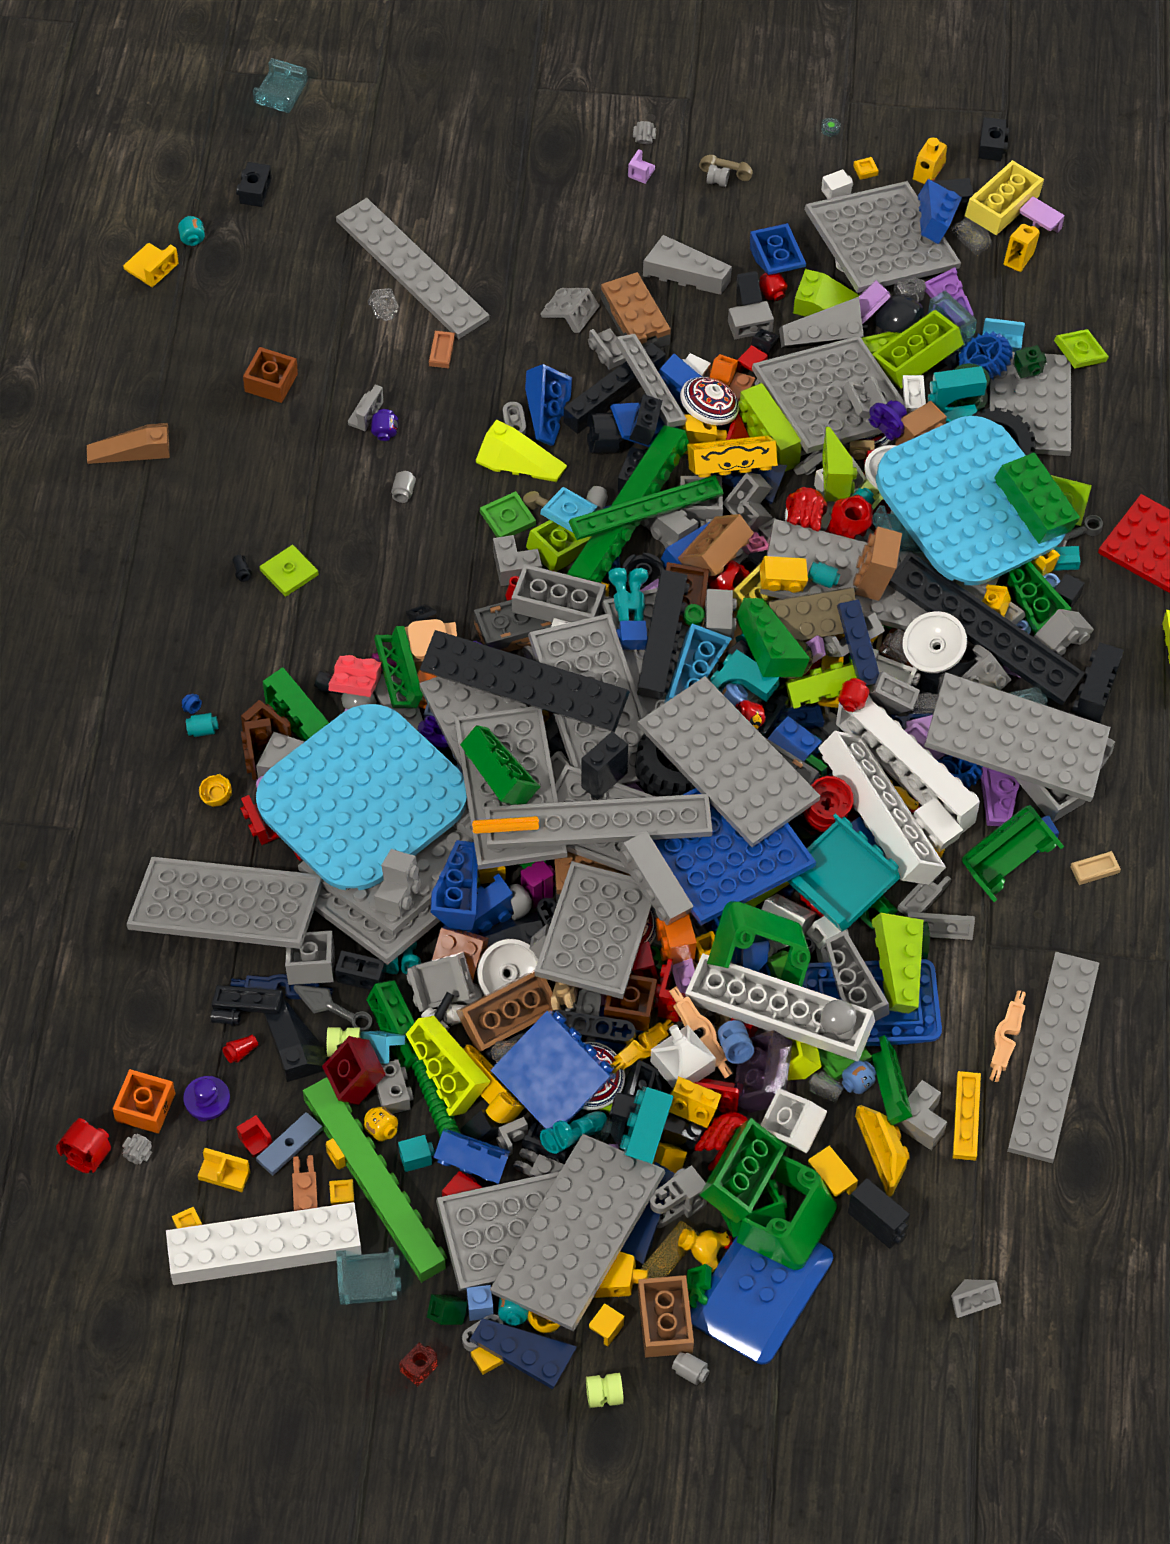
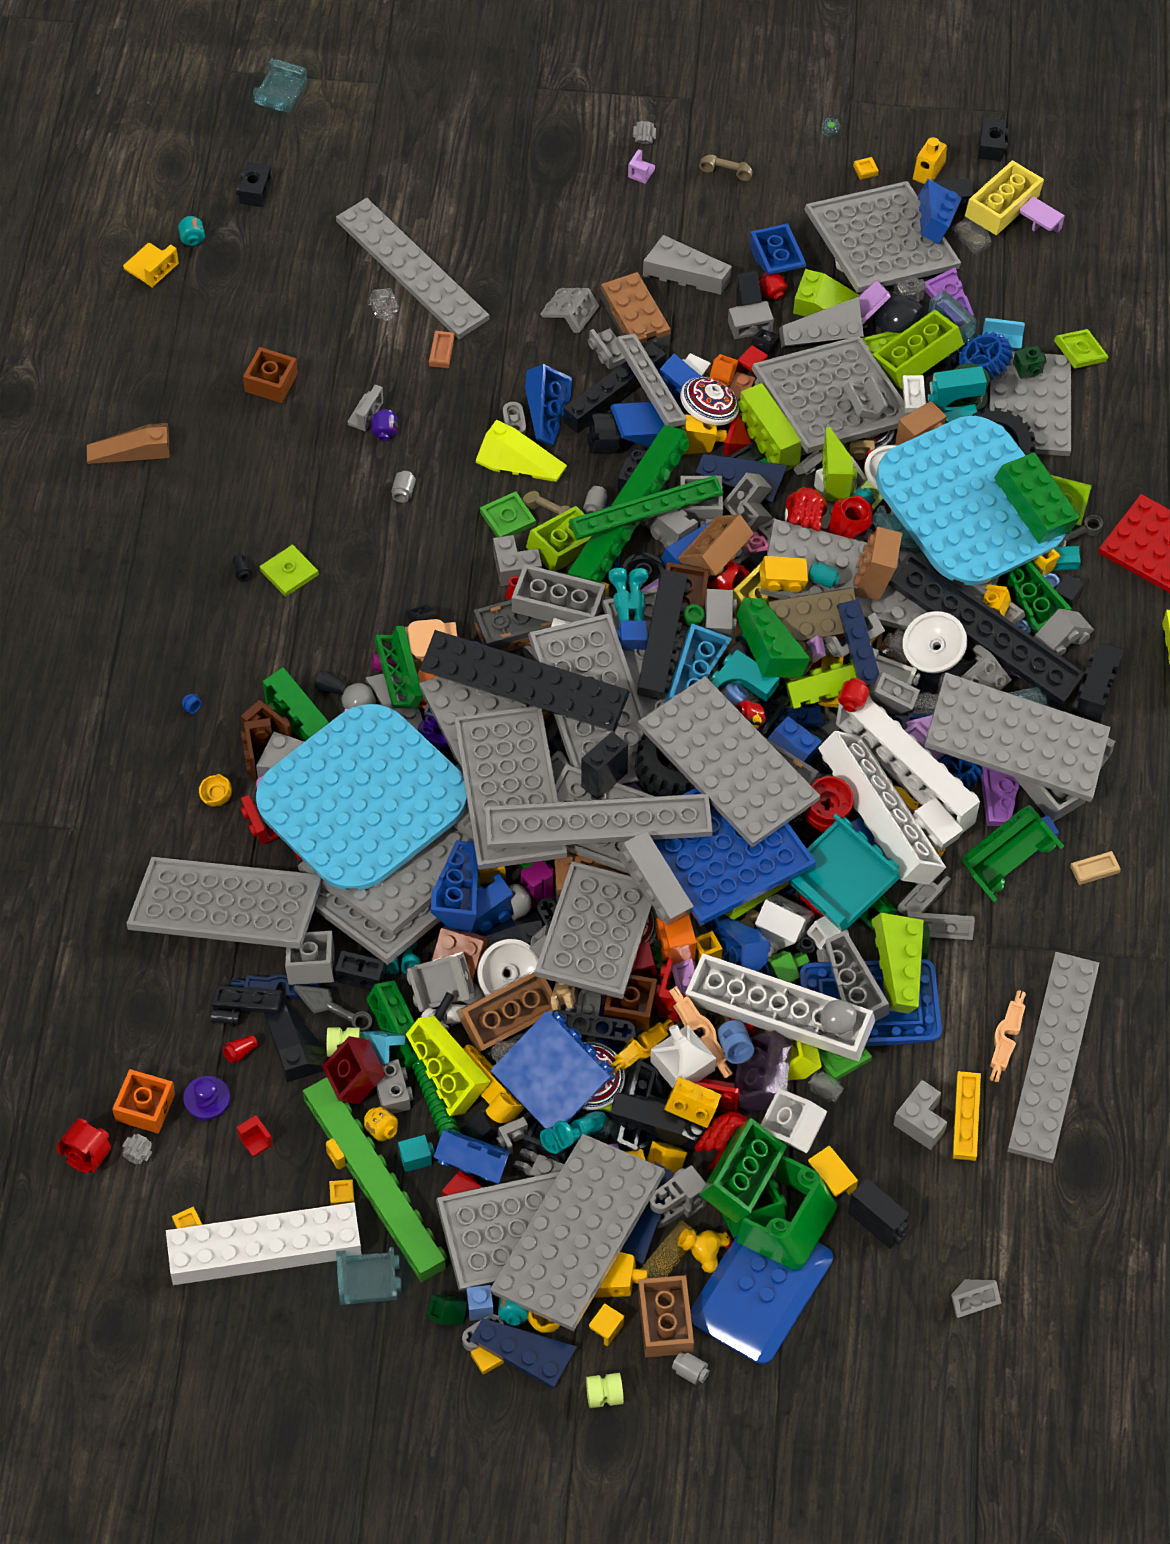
teal brick [186,713,218,737] -> none
yellow panel [198,1148,250,1192] -> none
sand blue tile [256,1112,323,1176] -> none
nougat hinge [292,1155,318,1211] -> none
coral plate [329,655,382,697] -> none
light grey brick [374,849,421,918] -> none
clear red brick [399,1342,437,1386] -> none
green wedge [460,725,541,805] -> none
light orange axle [472,816,539,834] -> none
medium azure tile [540,487,598,532] -> none
teal brick [619,1086,674,1164] -> none
black brick [629,394,663,446] -> none
yellow brick [687,435,778,477] -> none
green plate [687,1264,712,1308] -> none
light grey wheel [707,164,730,187] -> none
green windscreen [707,901,810,987] -> none
green plate [805,754,828,778] -> none
white brick [821,169,853,199] -> none
medium blue head [842,1060,876,1094] -> none
yellow wedge [855,1105,909,1197] -> none
dark purple plate [869,400,907,441] -> none
green fence [872,1035,913,1125] -> none
yellow torso [1003,224,1040,272] -> none

